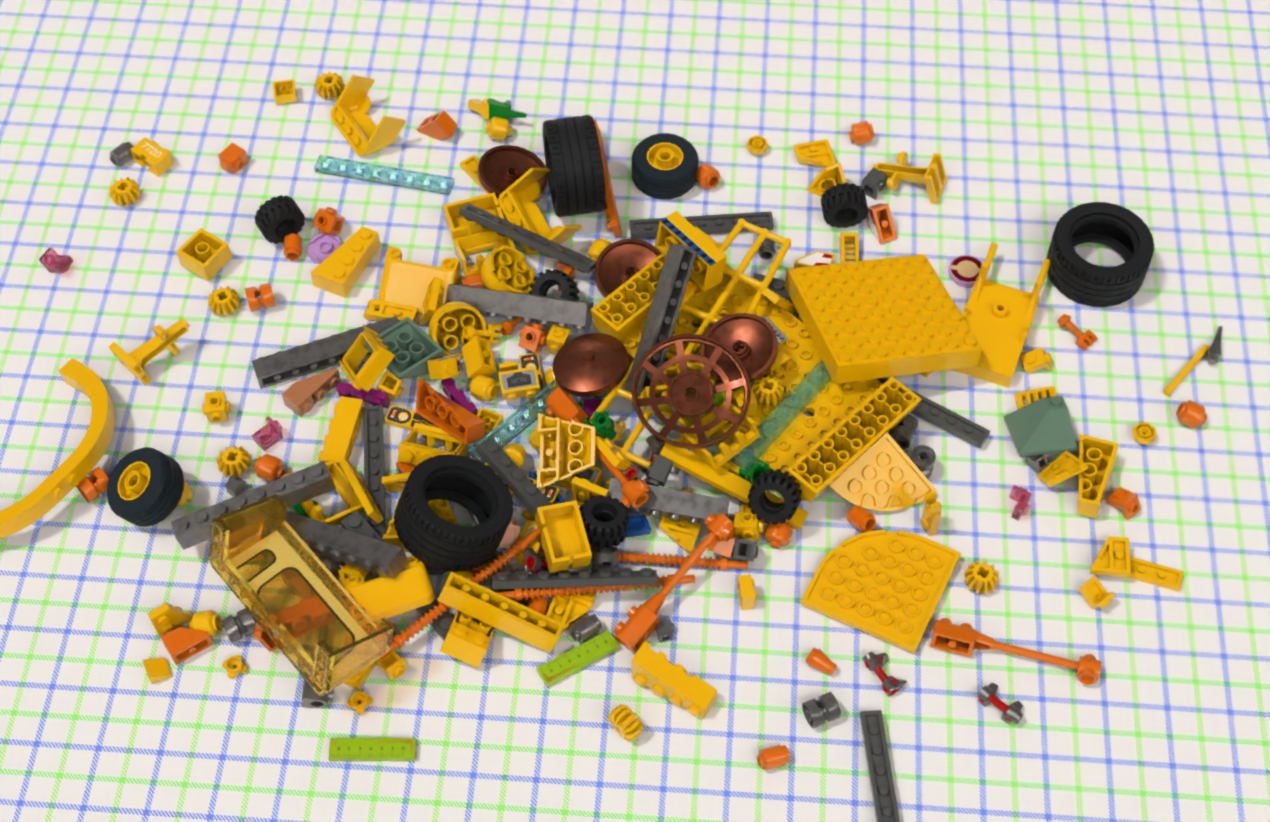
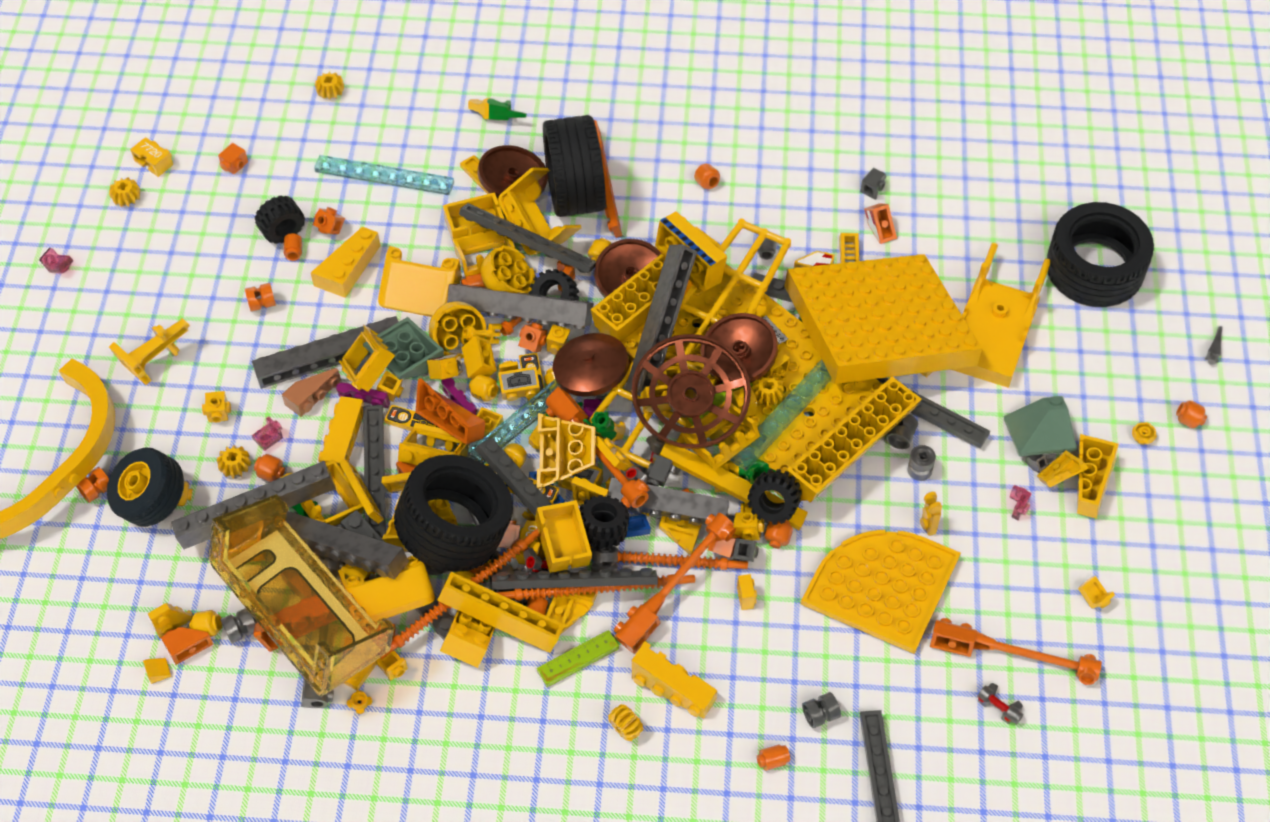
flat silver brick [109,142,134,166] -> none
yellow brick [176,228,232,281] -> none
yellow gear [208,286,240,317] -> none
yellow plate [222,655,247,678] -> none
flat silver piece [225,475,246,497] -> none
yellow piece [273,79,297,105] -> none
lavender tile [307,233,343,264] -> none
lime tile [328,738,417,761] -> none
yellow windscreen [331,75,406,156] -> none
yellow plate [363,299,418,323] -> none
orange slope [417,110,458,141] -> none
yellow wing [417,277,442,326] -> none
yellow head [486,117,512,141] -> none
flat silver brick [570,614,602,643] -> none
dark grey plate [629,211,774,239] -> none
black wheel [632,133,698,199] -> none
flat silver piece [656,617,675,643] -> none
yellow plate [746,135,768,155] -> none
yellow tile [761,288,798,316] -> none
yellow wing [793,139,836,167] -> none
orange cone [805,648,837,676] -> none
yellow slope [806,162,846,196] -> none
black tyre [821,183,868,228] -> none
yellow plate [829,432,937,511] -> none
orange brick [847,506,876,532] -> none
orange head [848,121,875,145] -> none
flat silver piece [863,652,907,696] -> none
yellow piece [872,151,947,204] -> none
tile [948,255,982,287] -> none
yellow gear [964,560,999,595] -> none
yellow slope [1014,386,1057,410] -> none
yellow bracket [1021,347,1053,374] -> none
orange hinge [1057,314,1098,351] -> none
yellow wing [1090,536,1131,577] -> none
orange bracket [1106,487,1141,520] -> none
yellow tile [1127,557,1184,592] -> none
yellow bar [1163,344,1210,396] -> none

